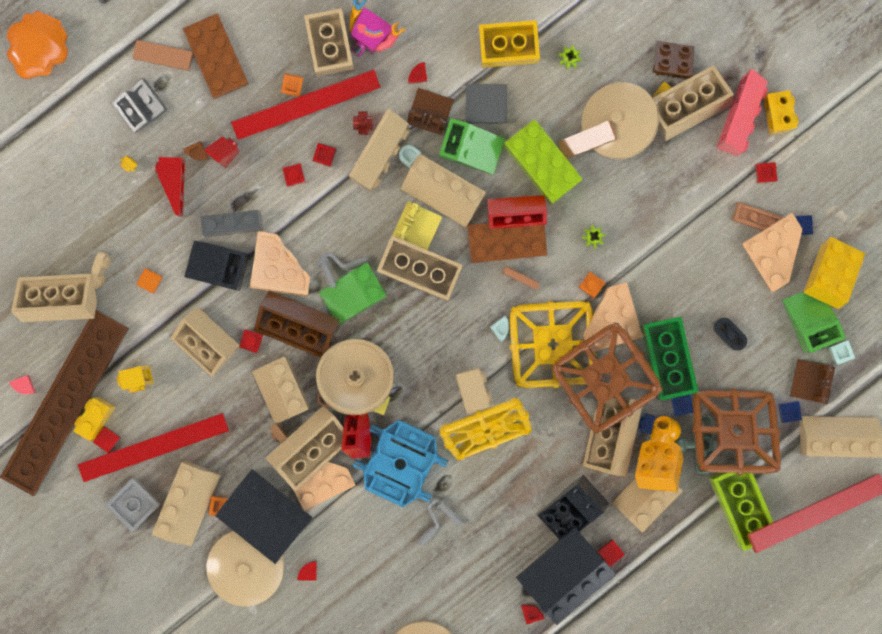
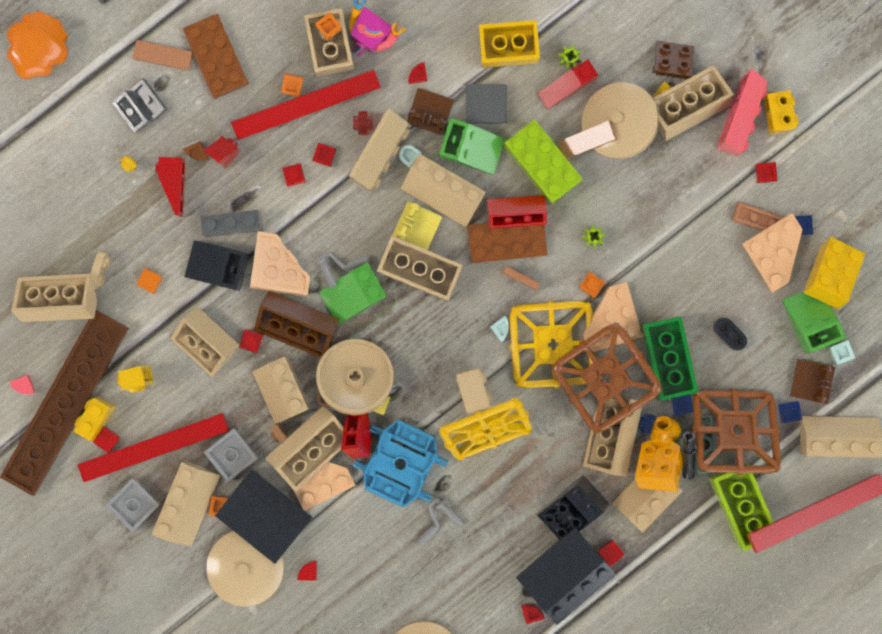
none -> light grey plate [204,428,259,482]
none -> orange plate [315,12,342,41]
none -> slope [538,59,598,110]
none -> black pin [681,432,697,480]

